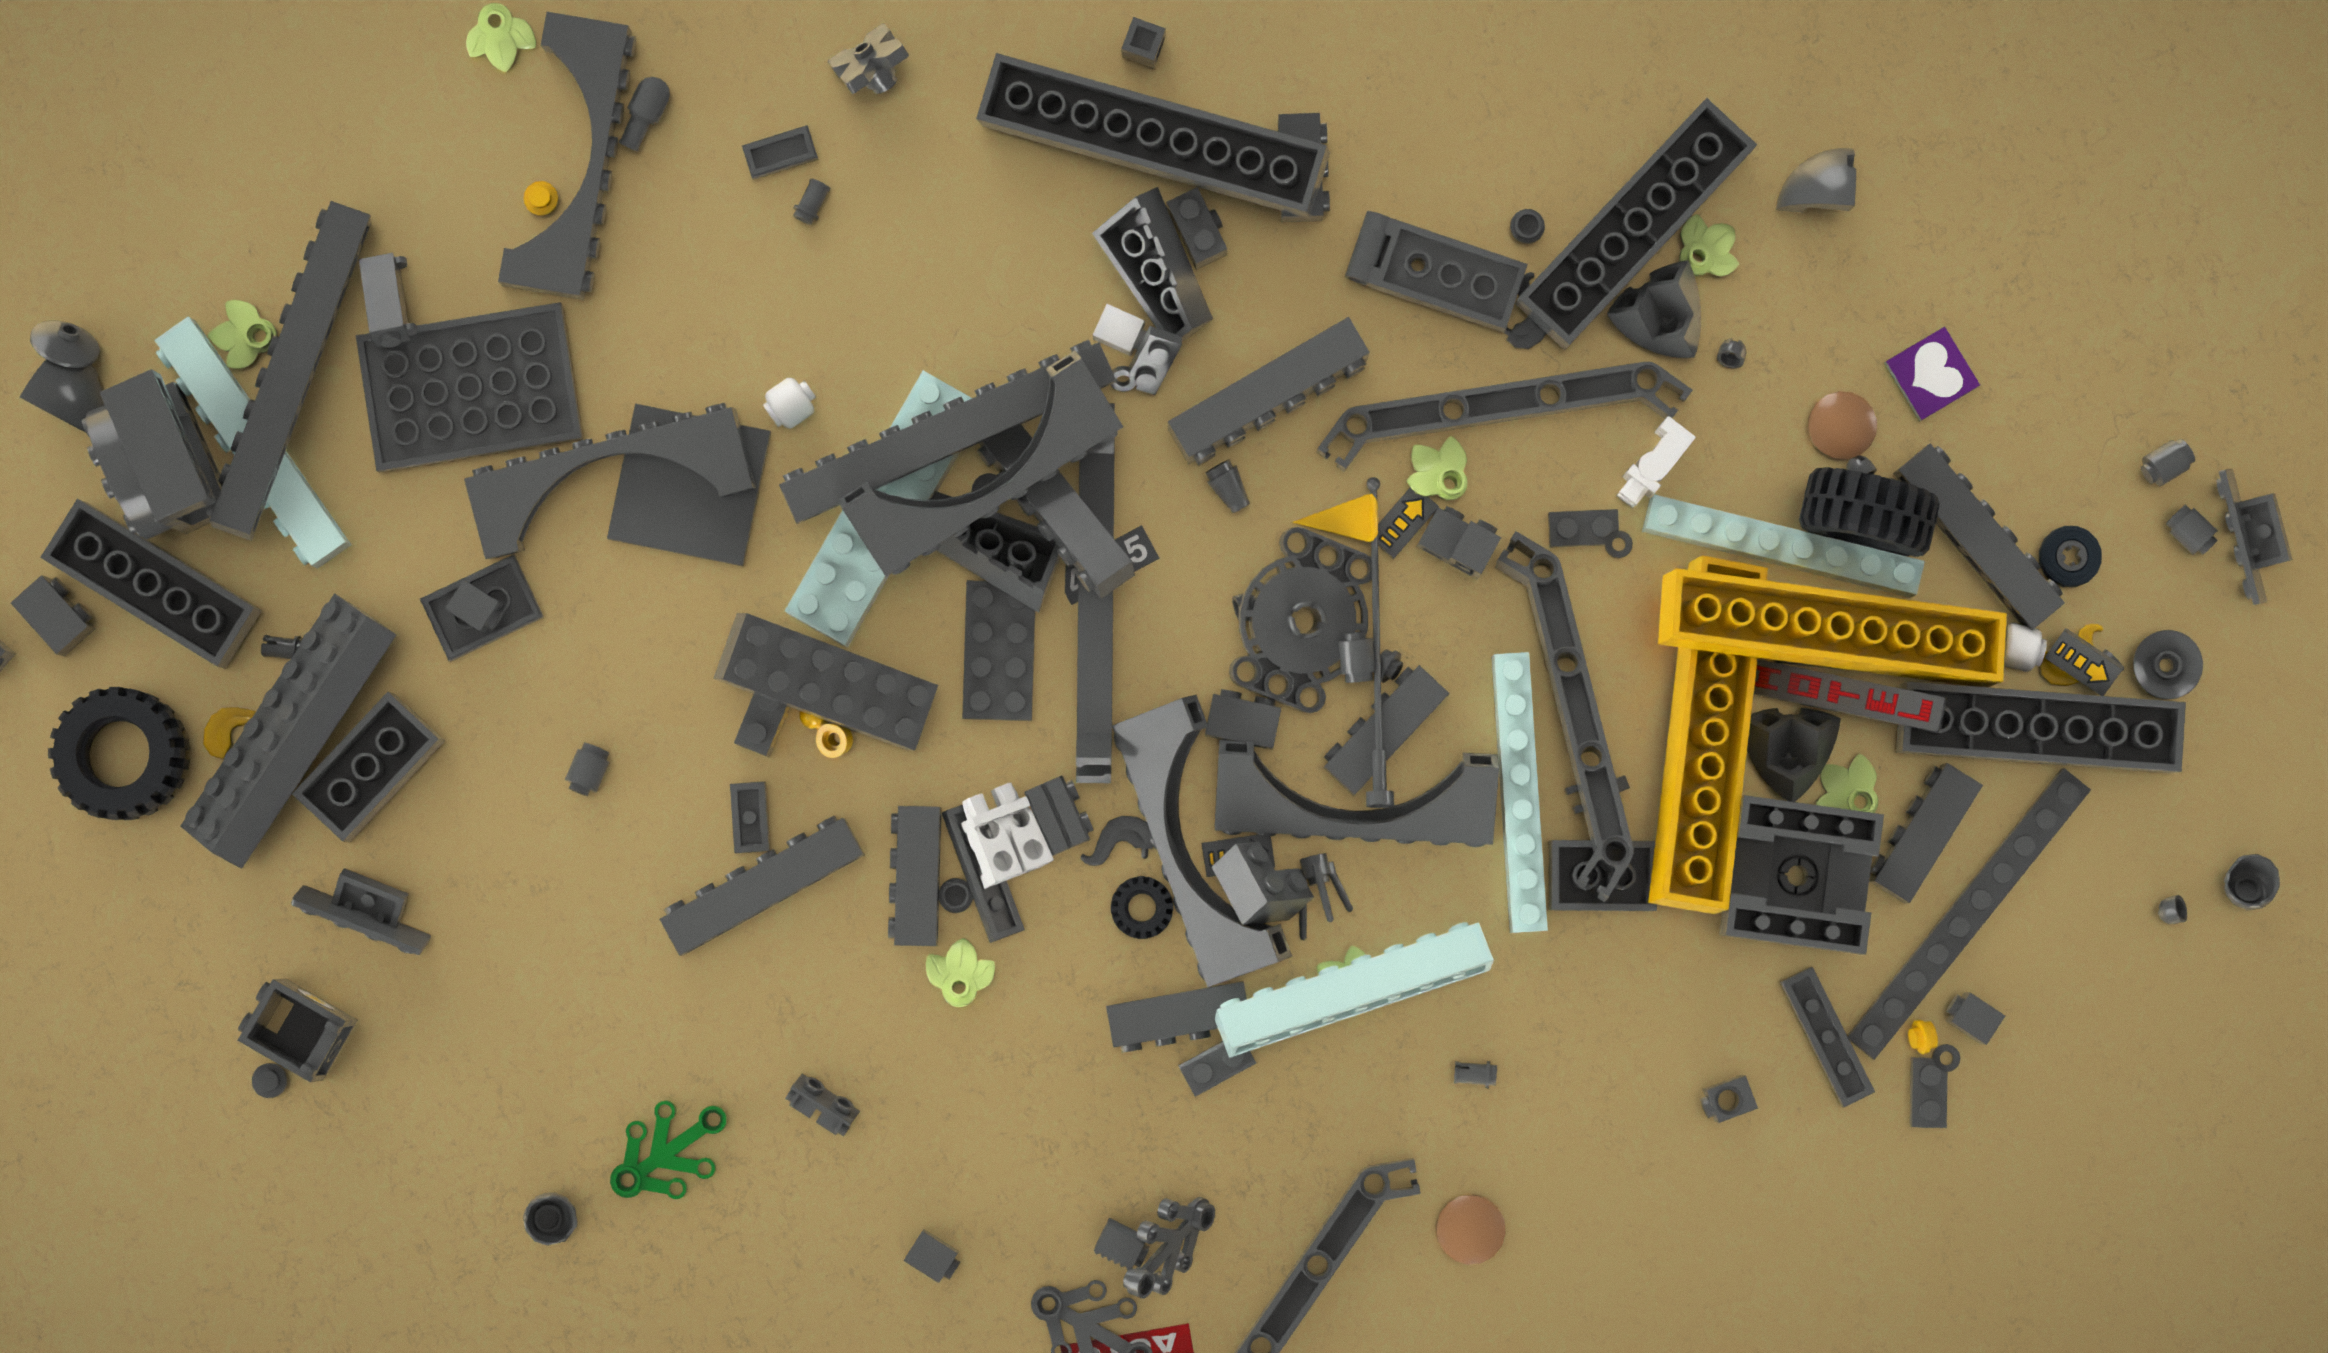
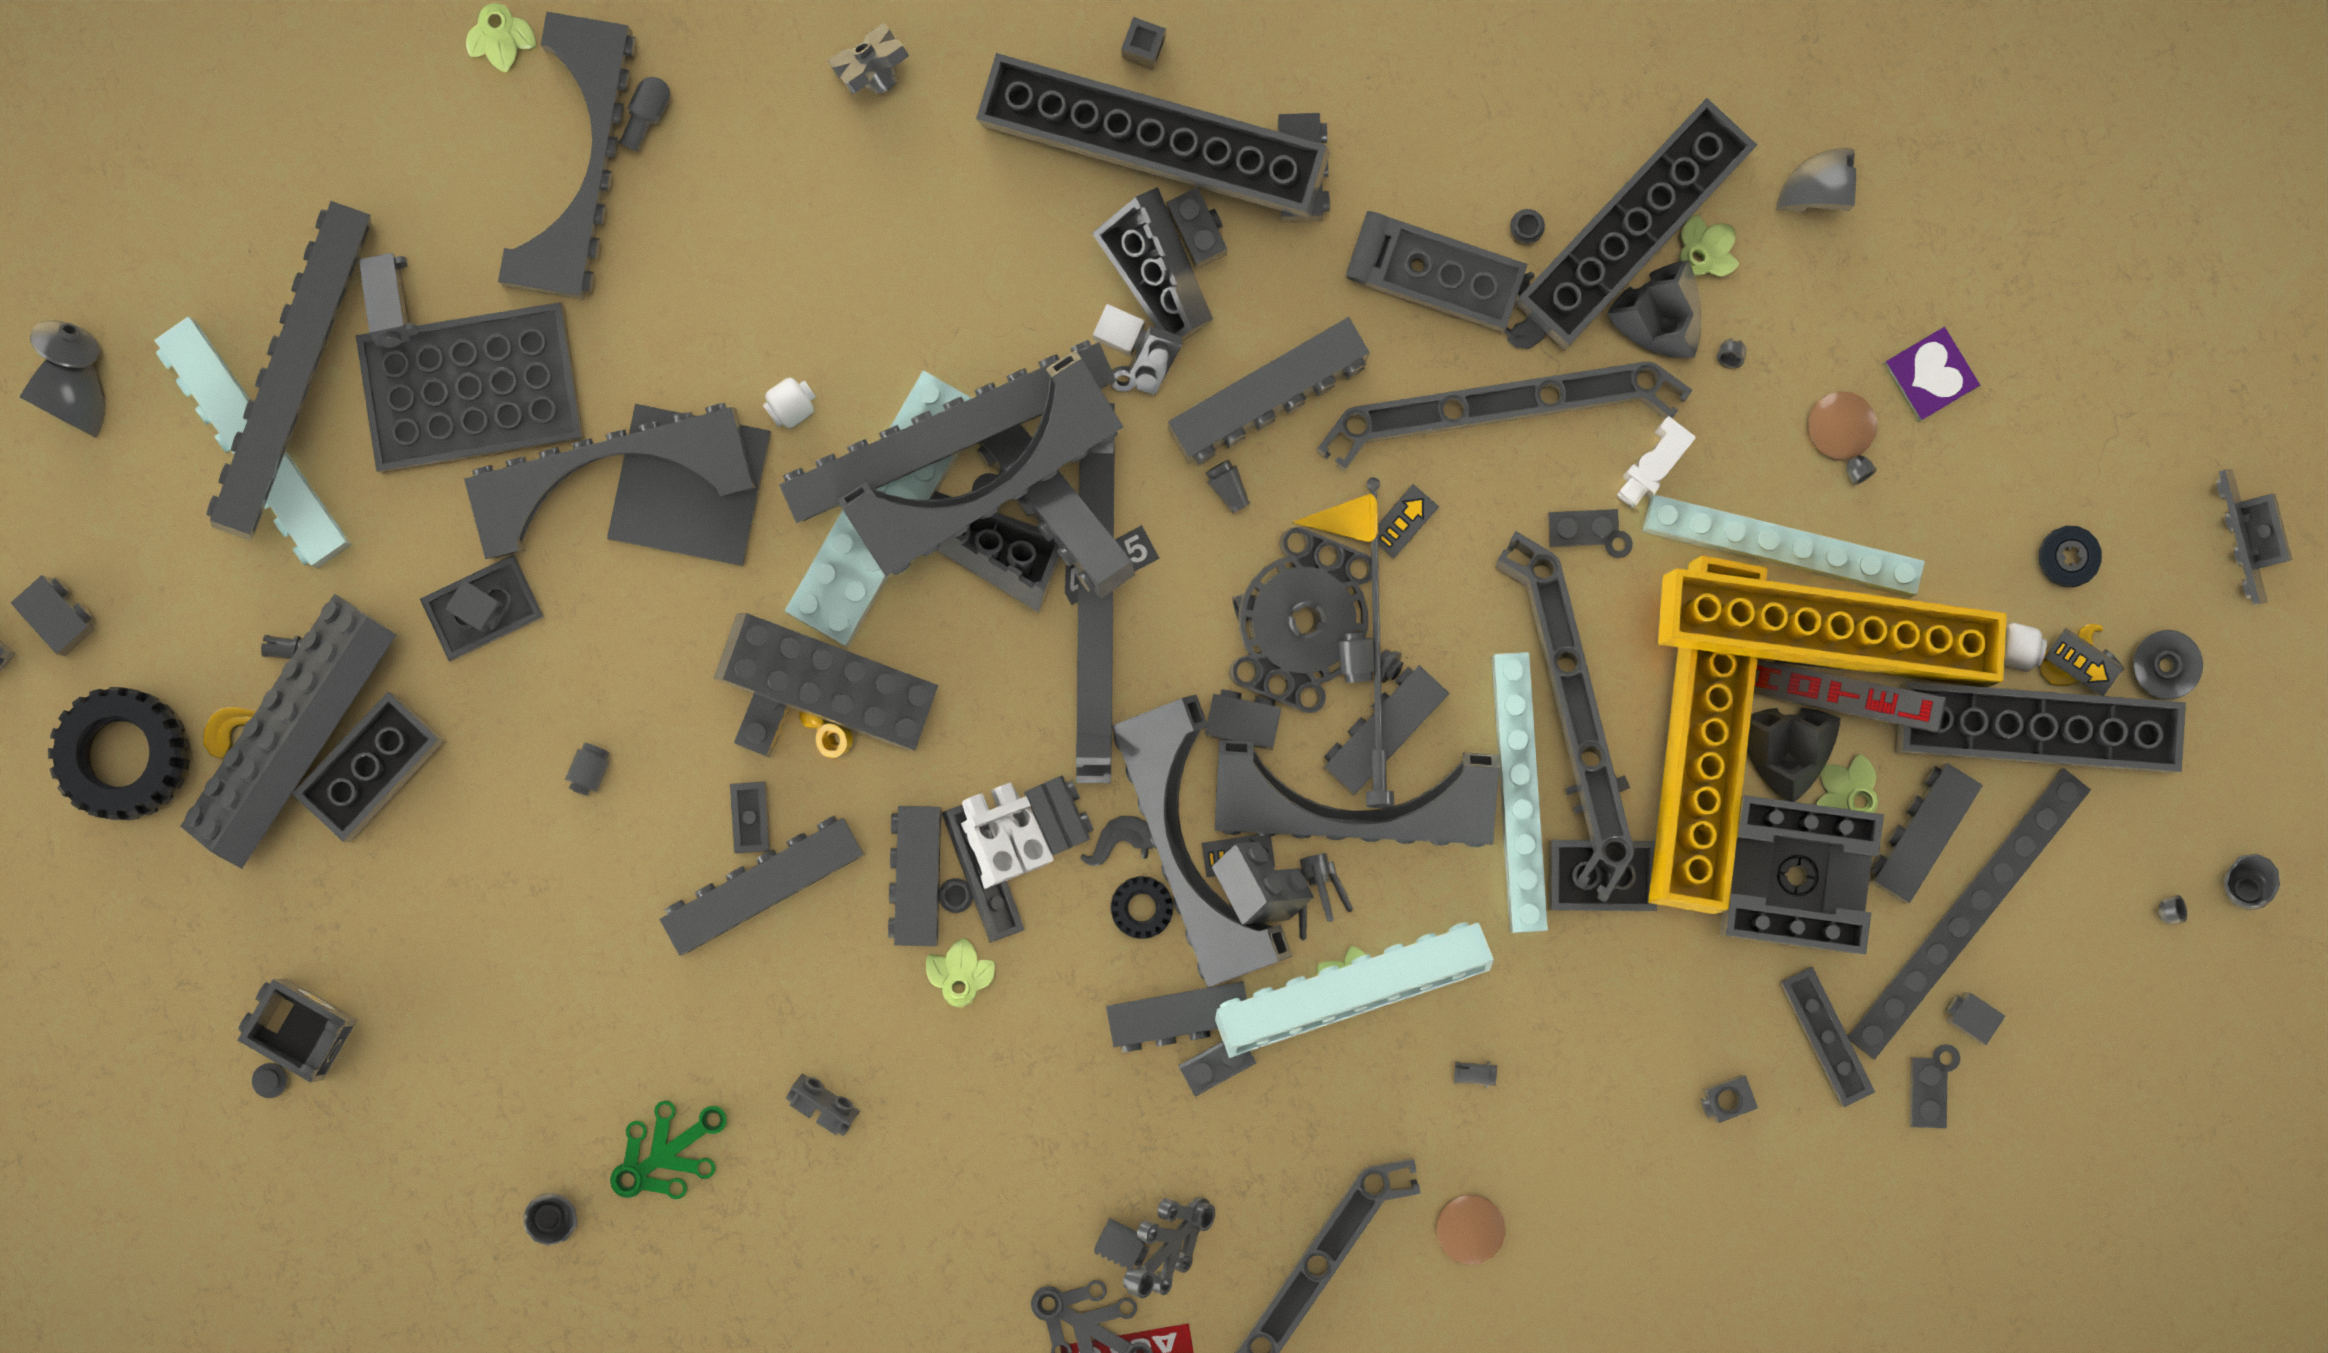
dark grey brick [40,498,262,669] -> none
dark grey piece [82,369,223,539] -> none
yellowish green plate [208,300,277,369] -> none
dark grey bracket [291,868,431,955] -> none
yellow plate [523,181,559,216] -> none
dark grey tile [742,125,819,180] -> none
dark grey pin [793,178,831,225] -> none
dark grey brick [904,1229,960,1283] -> none
dark grey plate [962,580,1035,721] -> none
yellowish green plate [1407,436,1468,500] -> none
dark grey brick [1416,506,1502,580] -> none
black tyre [1799,467,1940,557] -> none
dark grey brick [1893,443,2065,630] -> none
yellow plate [1908,1019,1938,1054] -> none
dark grey brick [2141,439,2195,486] -> none
dark grey brick [2166,504,2218,555] -> none

